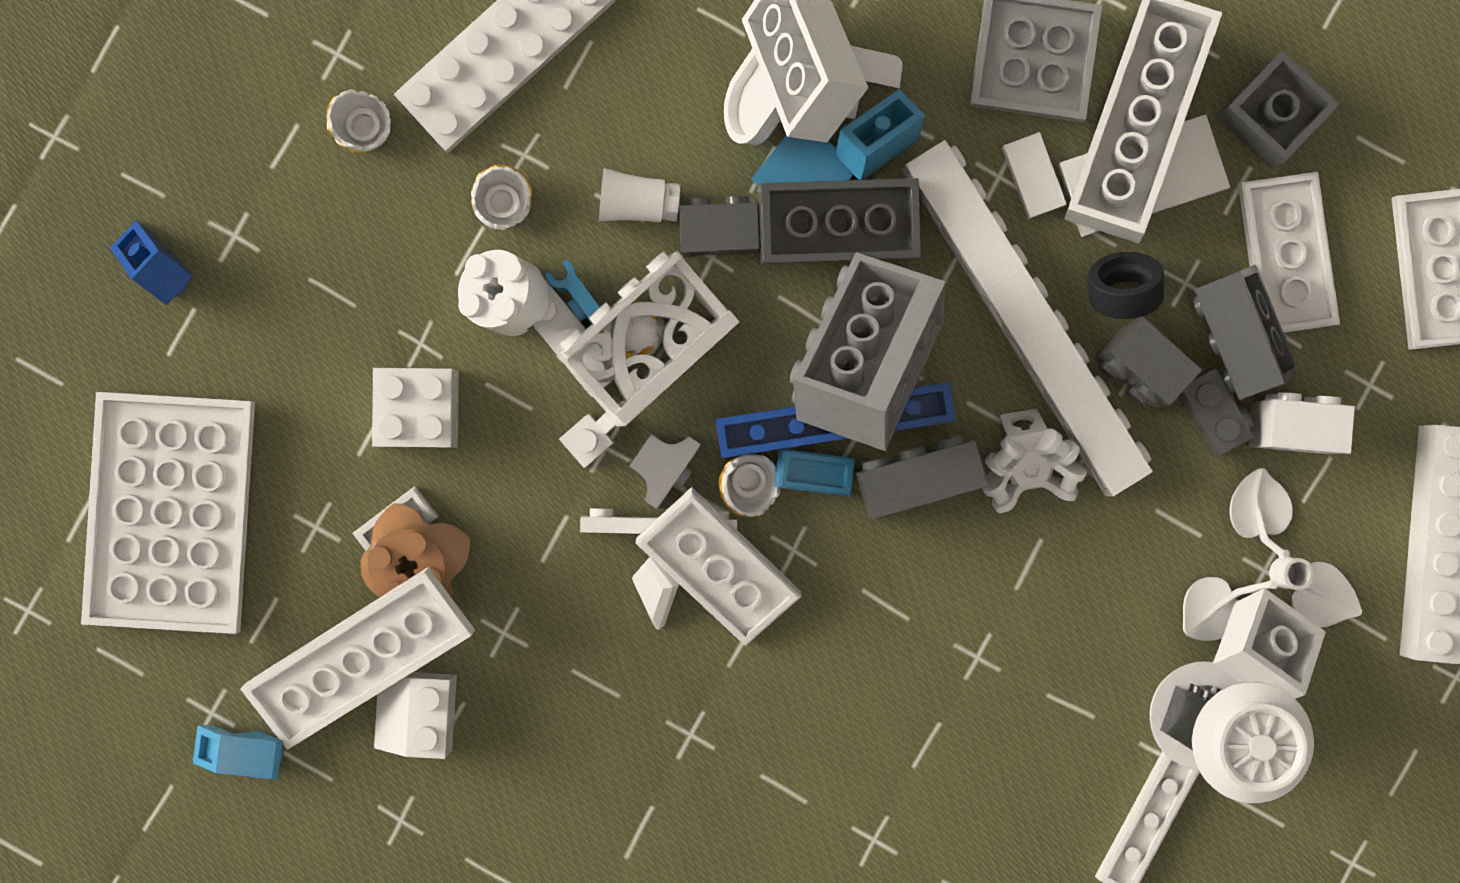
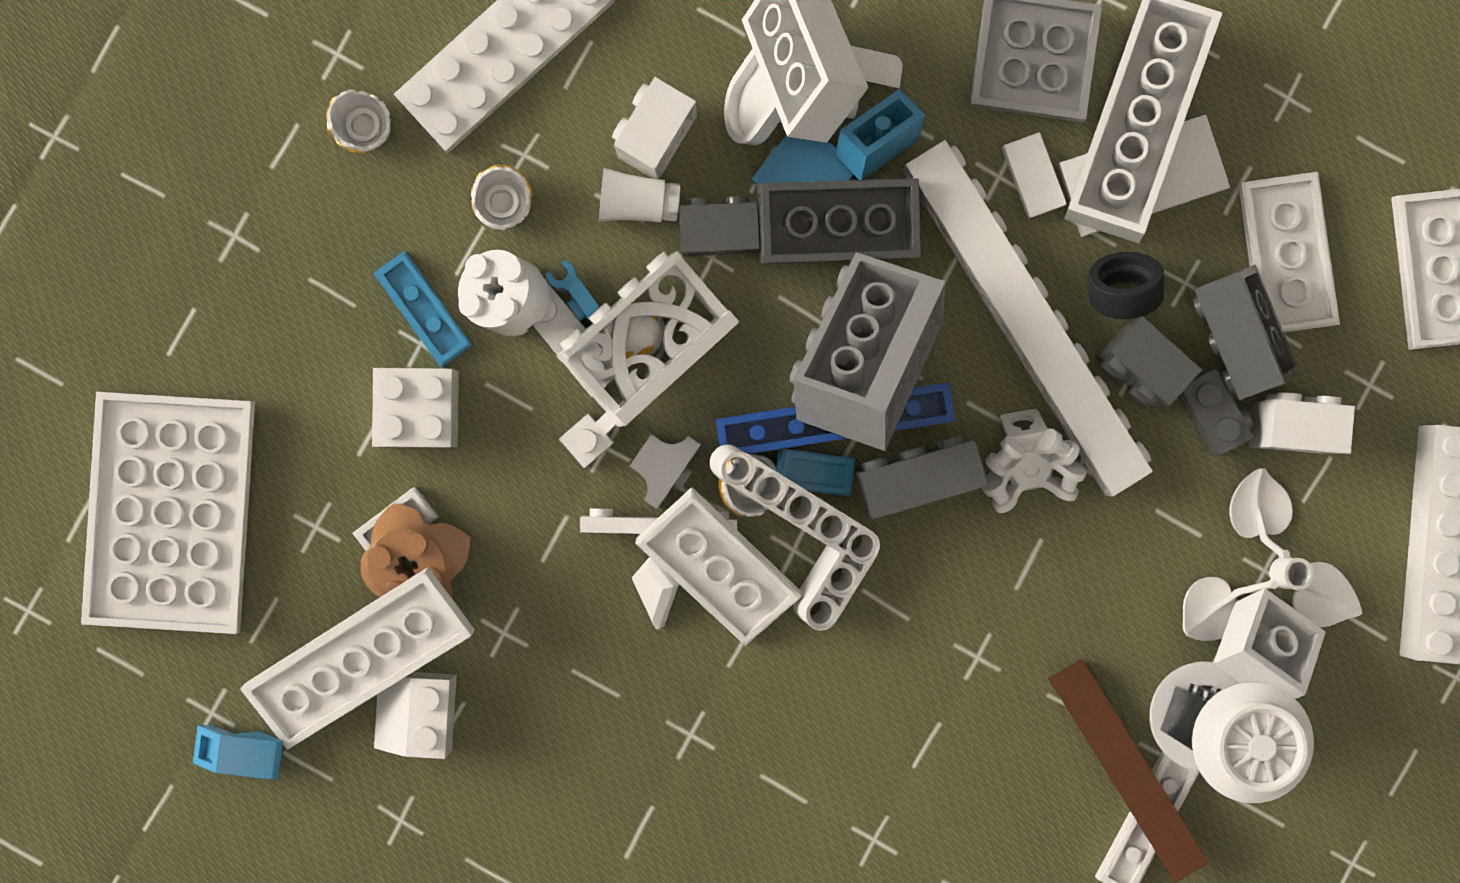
blue slope [110,220,193,305] -> none
dark grey brick [1216,50,1340,169] -> none
none -> dark azure tile [373,251,474,368]
none -> white brick [612,77,697,179]
none -> white beam [710,445,880,631]
none -> reddish brown tile [1048,659,1209,883]

